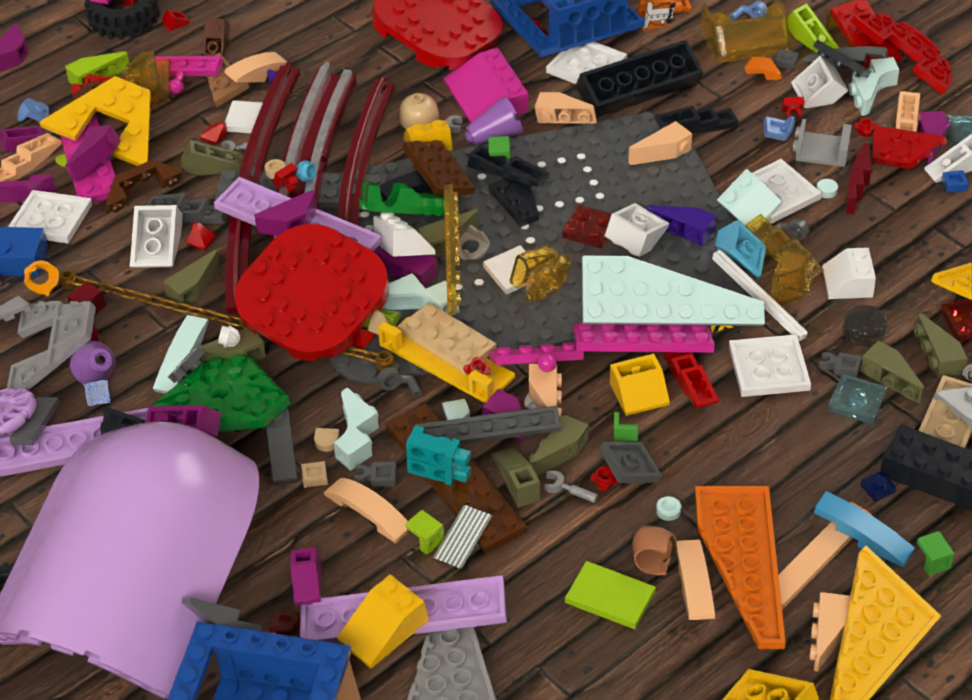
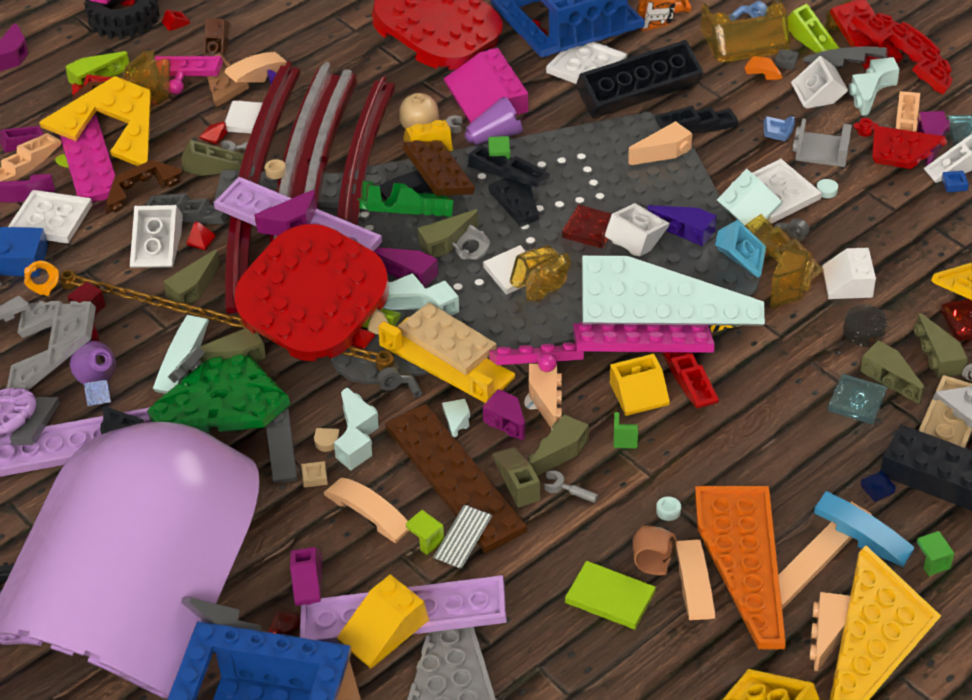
medium blue plate [17,98,49,122] -> none
magenta slope [65,125,121,182] -> none
magenta slope [146,405,221,436] -> none
white plate [218,325,240,348] -> none
red tile [273,163,298,192] -> none
medium azure plate [296,160,317,182] -> none
dark grey plate [354,462,397,487] -> none
white slope [373,212,435,257] -> none
teal hips [406,425,471,486] -> none
dark grey plate [415,406,561,444] -> none
clear yellow wing [444,184,461,314] -> none
red plate [463,357,491,375] -> none
light nougat slope [535,92,597,124] -> none
red plate [591,466,619,491] -> none
dark grey plate [599,442,662,483] -> none
white axle [712,250,808,341] -> none
white plate [729,334,811,397] -> none
red tile [781,97,805,119] -> none
black plate [813,40,872,78] -> none
dark grey plate [819,352,862,378] -> none
dark red slope [846,143,871,214] -> none

